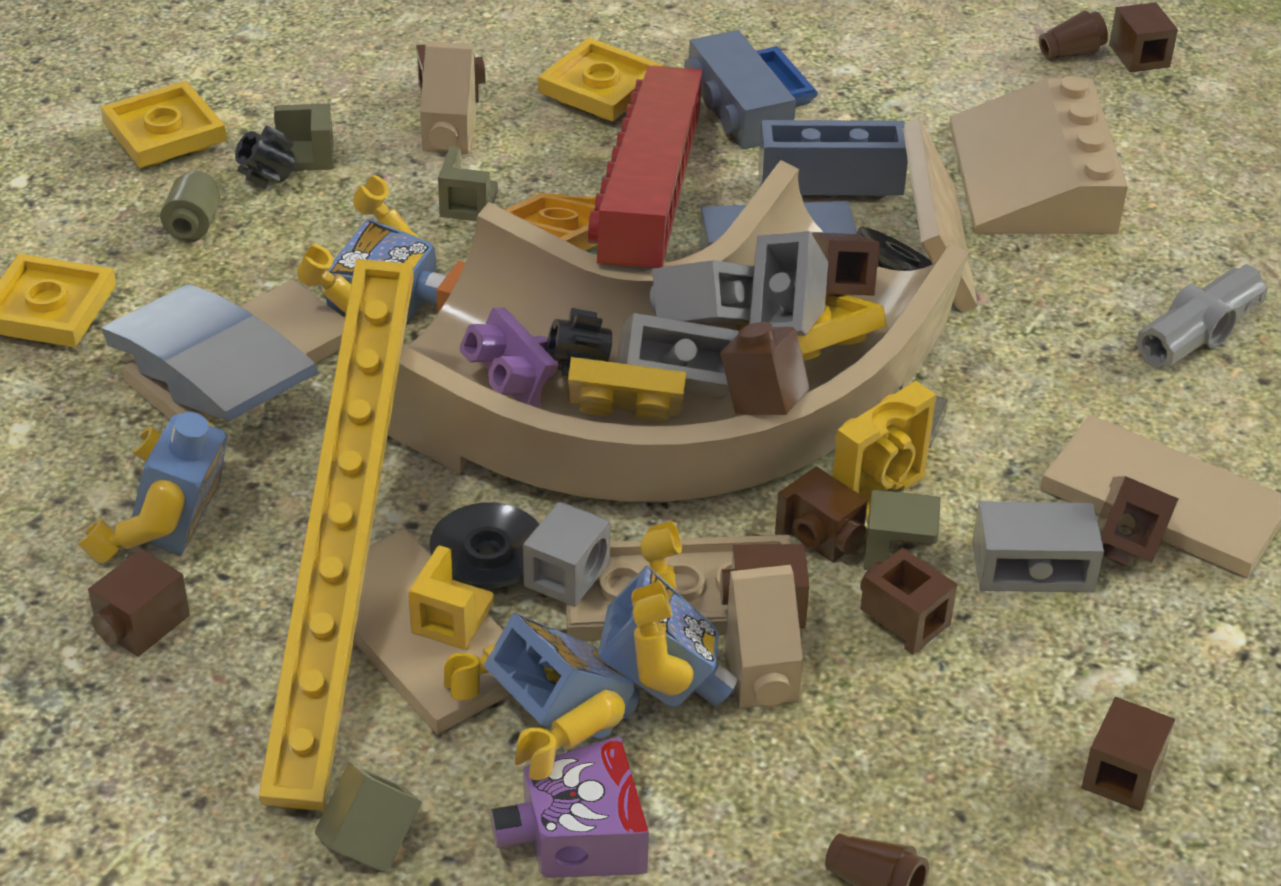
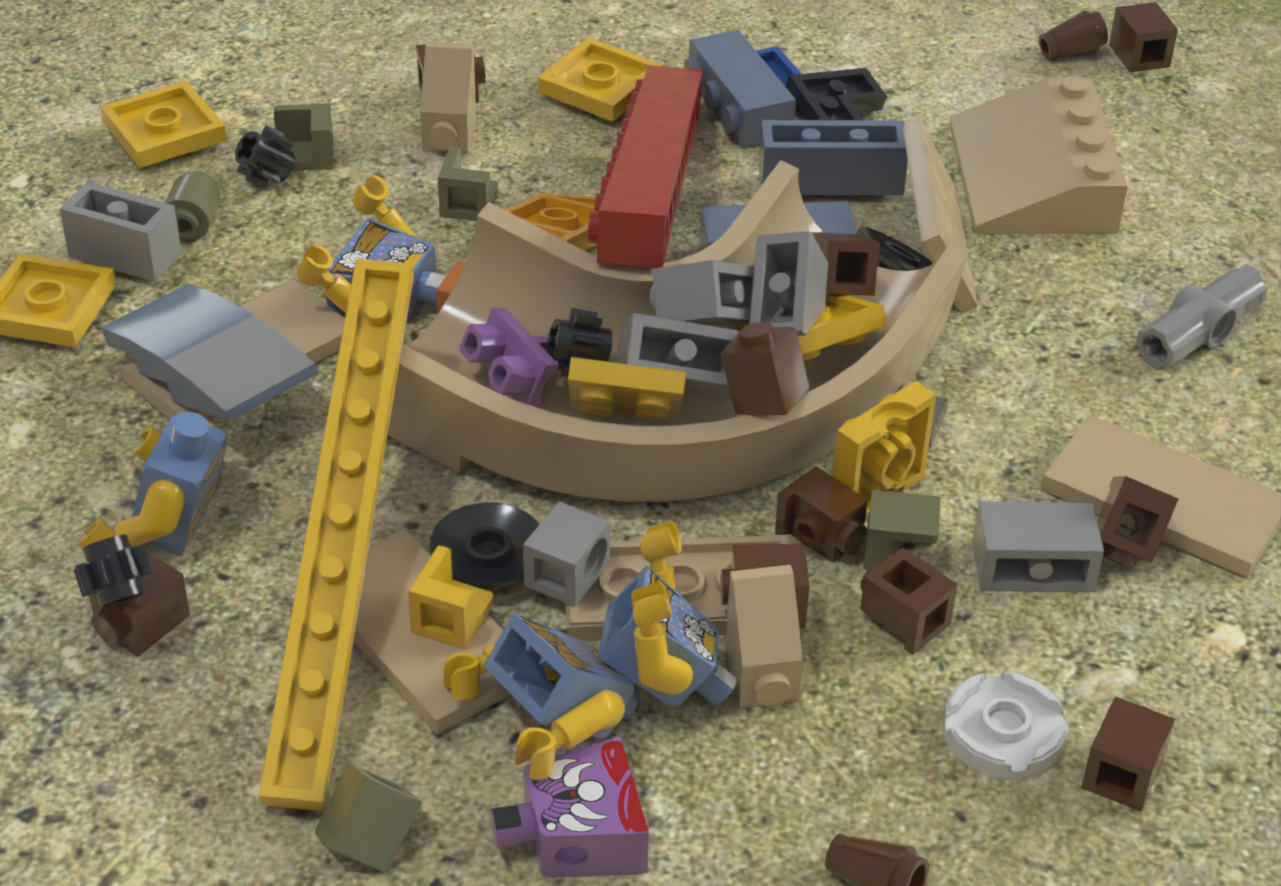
none -> light grey brick [60,181,182,282]
none -> black gear [74,534,154,607]
none -> black plate [786,68,887,120]
none -> white tile [943,672,1068,780]

